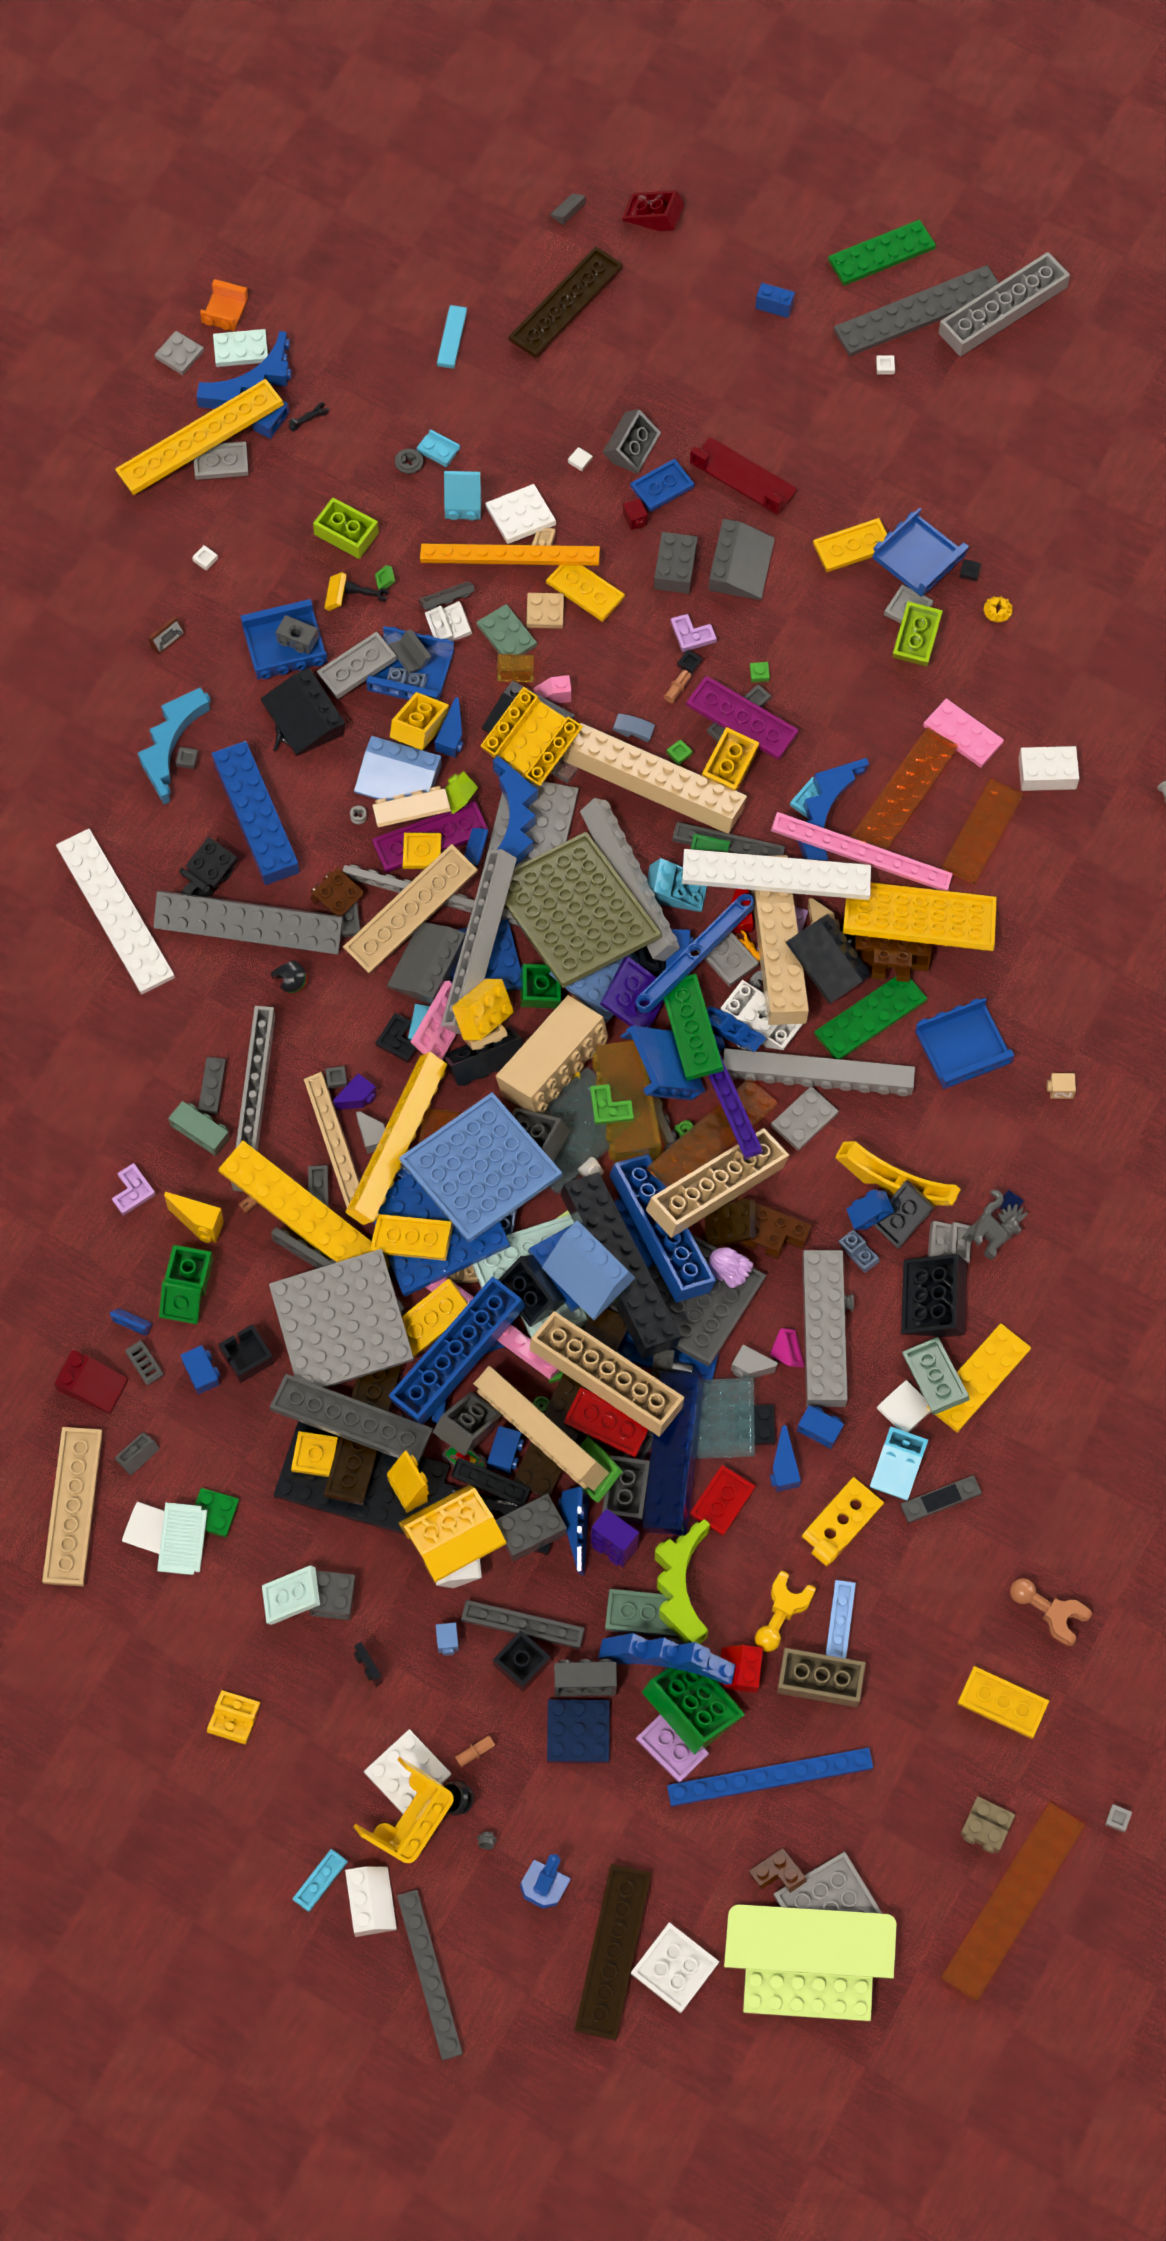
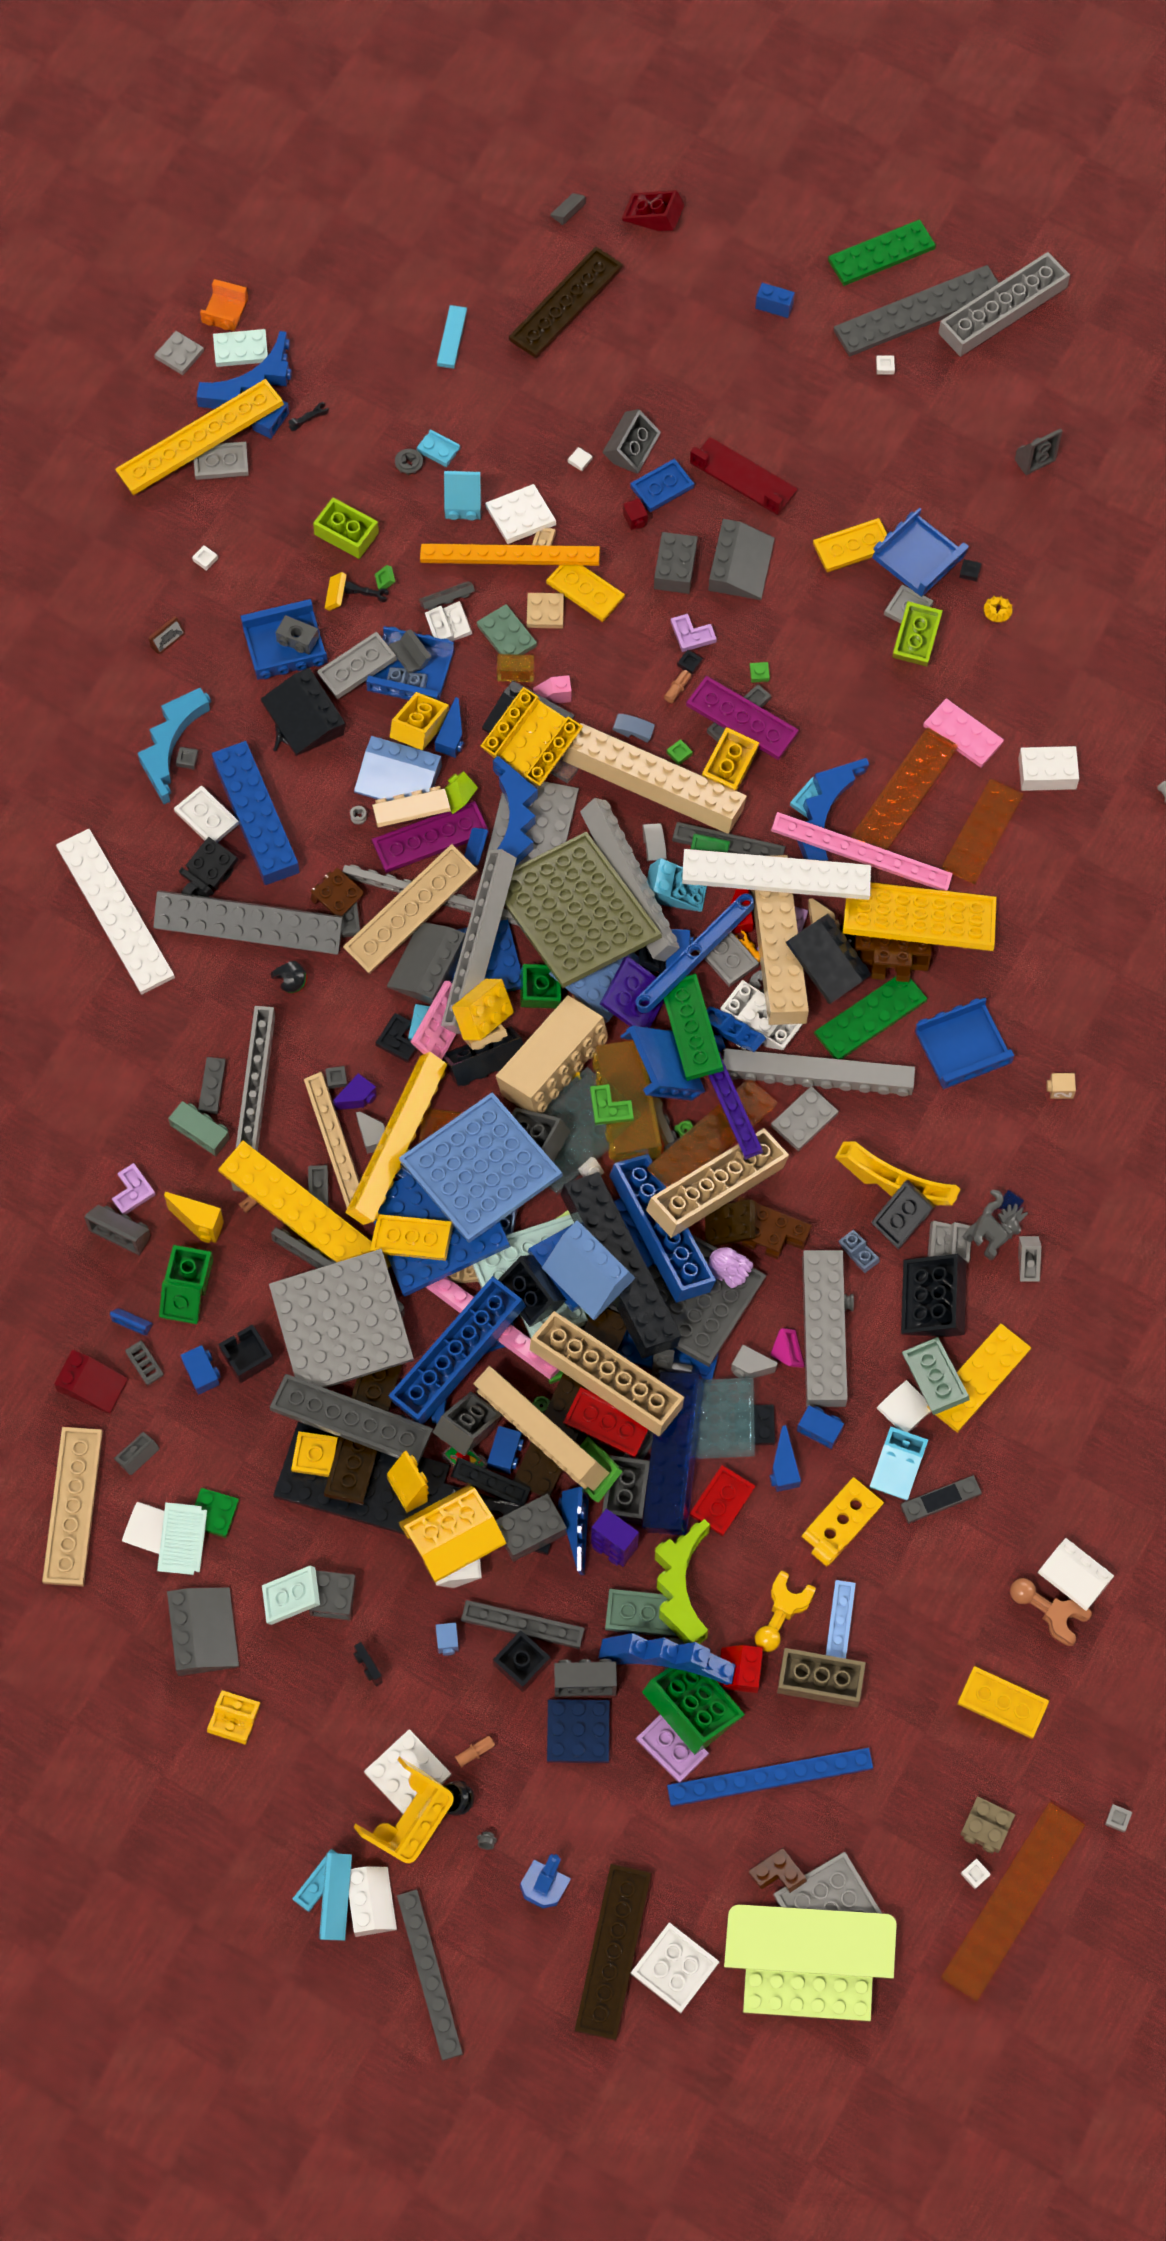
yellow plate [402,1279,468,1358] -> none
yellow tile [403,832,441,869] -> none
blue brick [846,1189,894,1230] -> none
none -> dark grey slope [84,1205,151,1256]
none -> dark grey slope [167,1588,239,1676]
none -> white plate [174,785,239,842]
none -> medium azure slope [319,1853,352,1940]
none -> light grey slope [642,823,667,861]
none -> white plate [961,1859,991,1889]
none -> dark grey slope [1015,428,1062,475]
none -> light grey slope [1018,1236,1041,1282]
none -> white slope [1038,1538,1114,1611]

